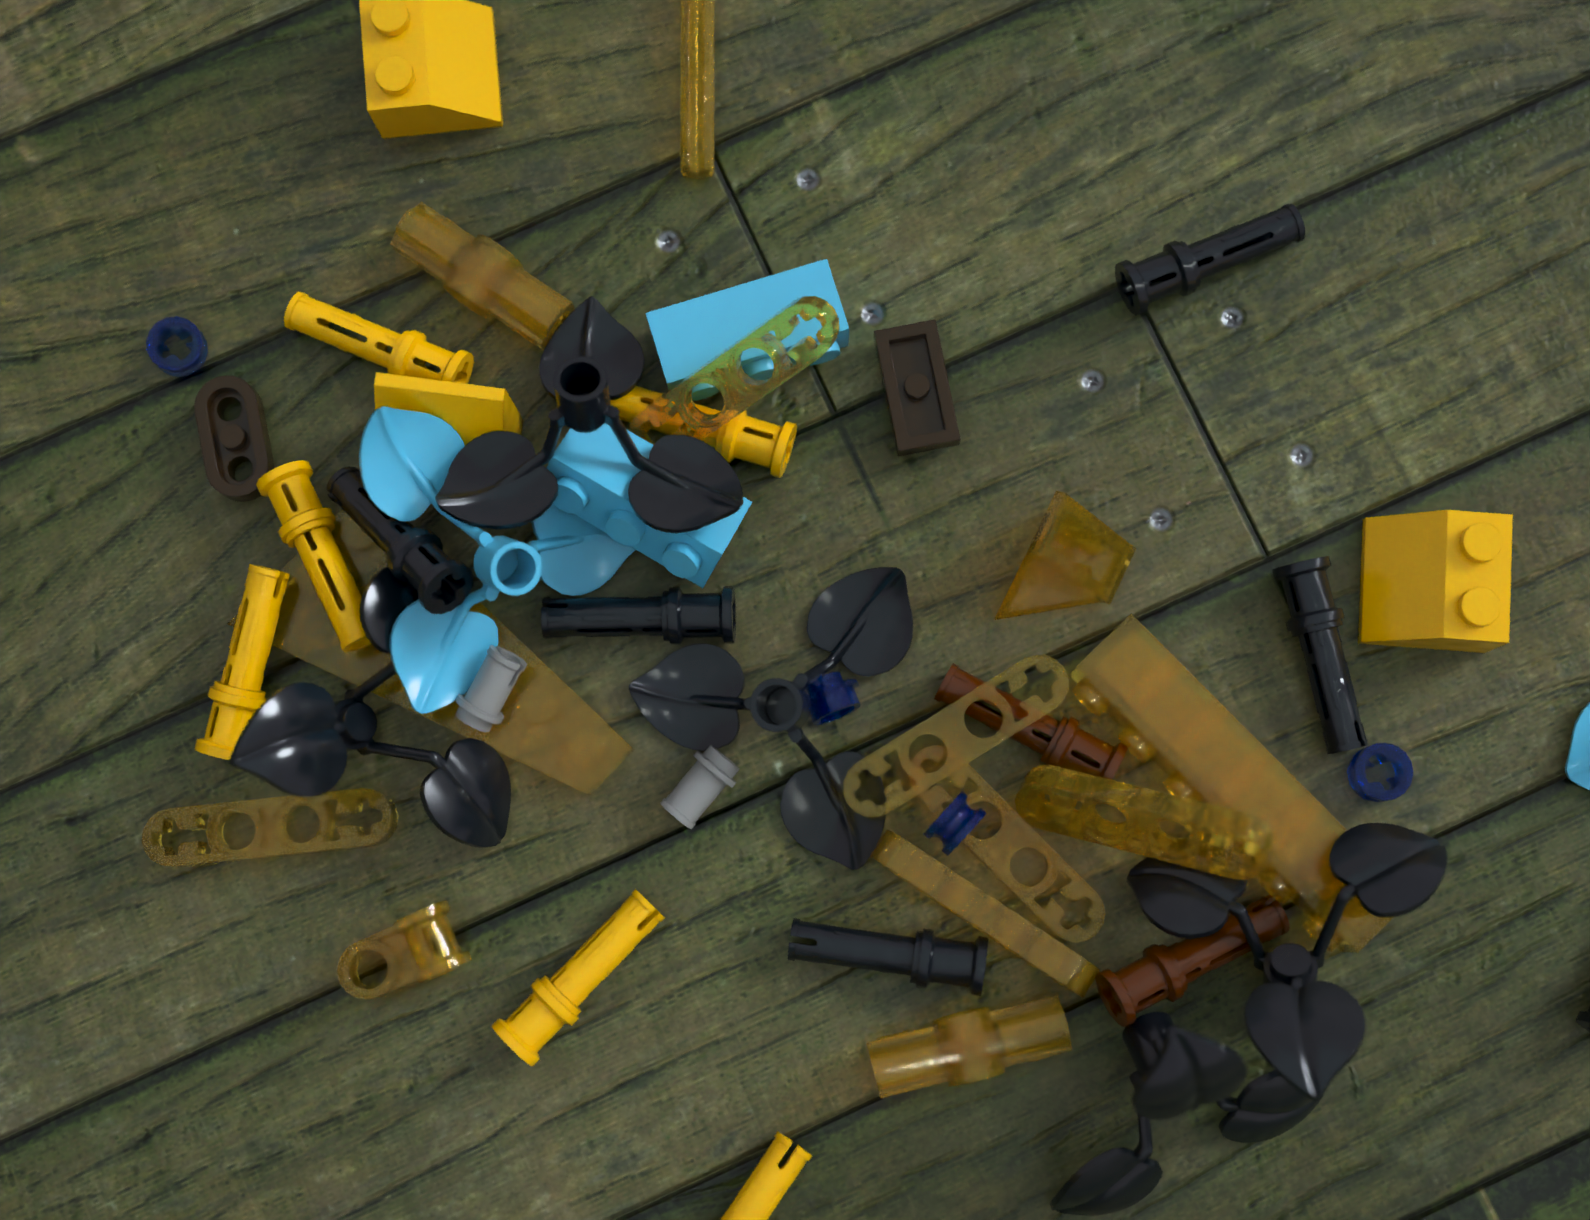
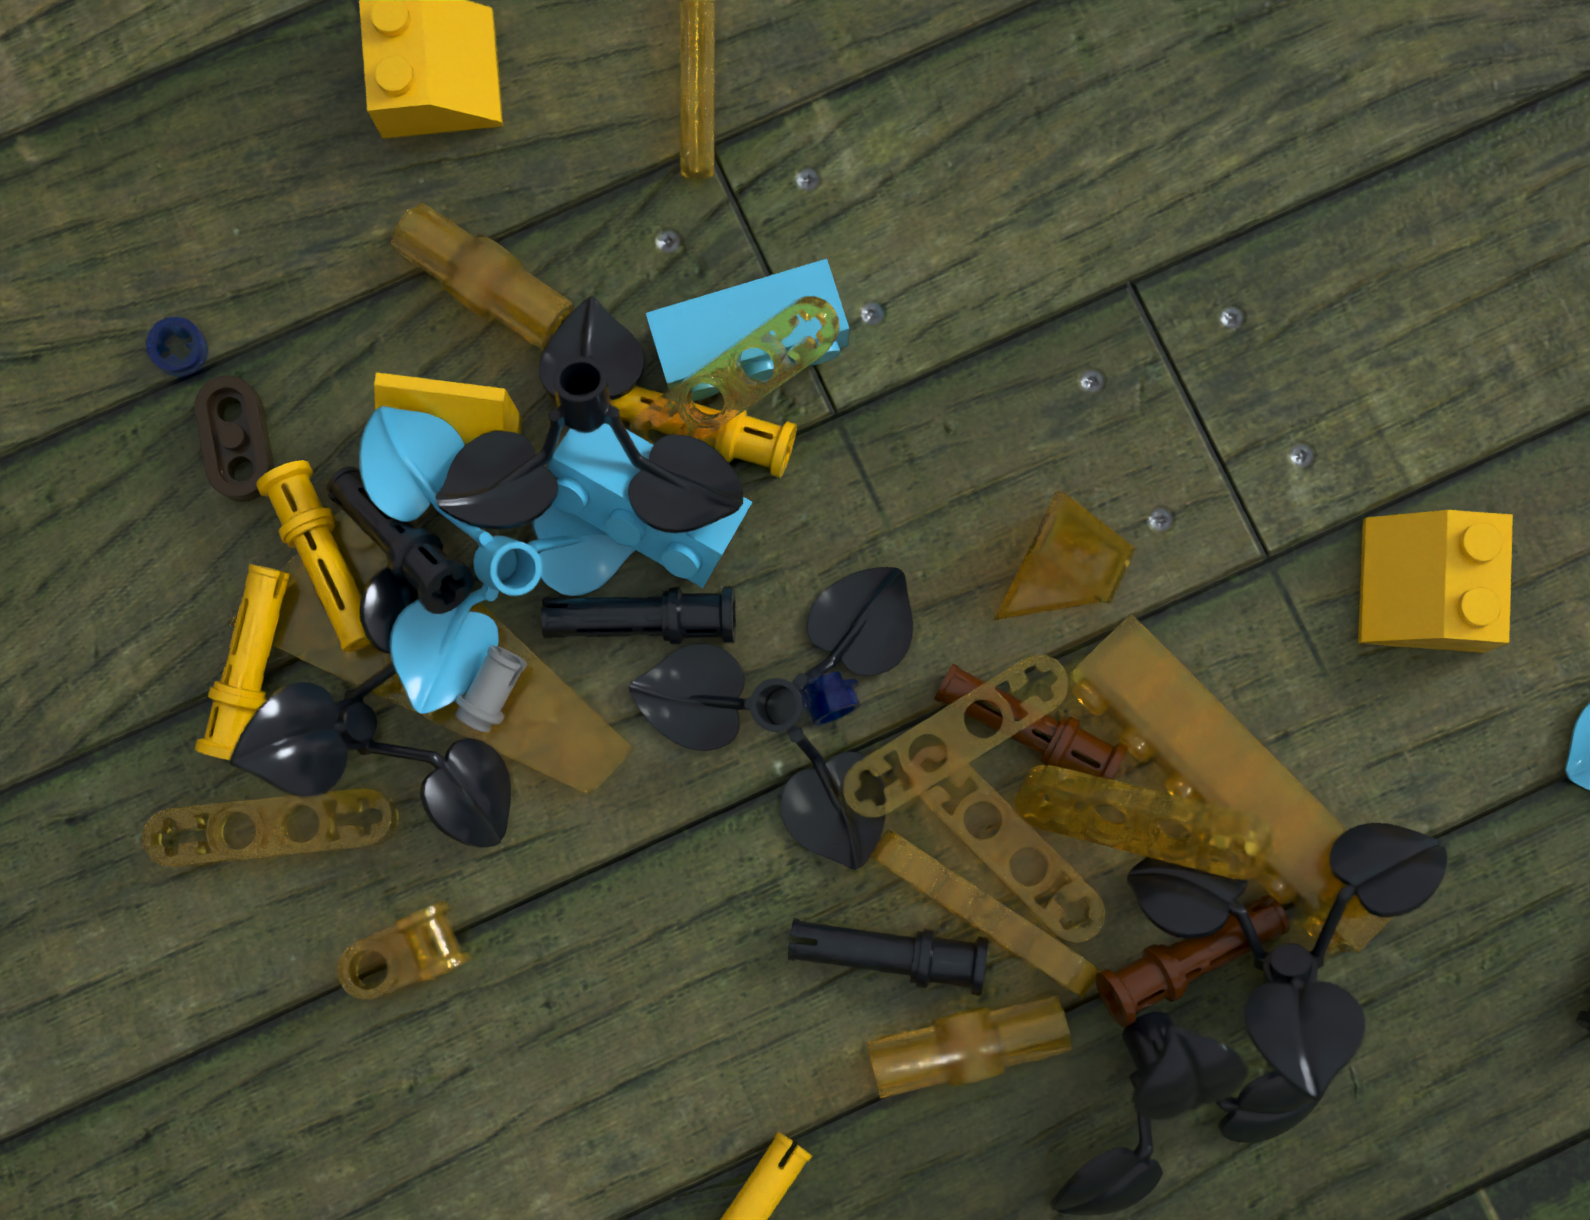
yellow pin [284,291,474,384] -> none
yellow pin [491,889,665,1067] -> none
light grey pin [661,744,740,829] -> none
dark brown plate [873,319,961,457] -> none
clear blue bush [923,791,987,856] -> none
black pin [1115,203,1305,316] -> none
black pin [1272,556,1369,754] -> none
clear blue bush [1347,743,1414,802] -> none

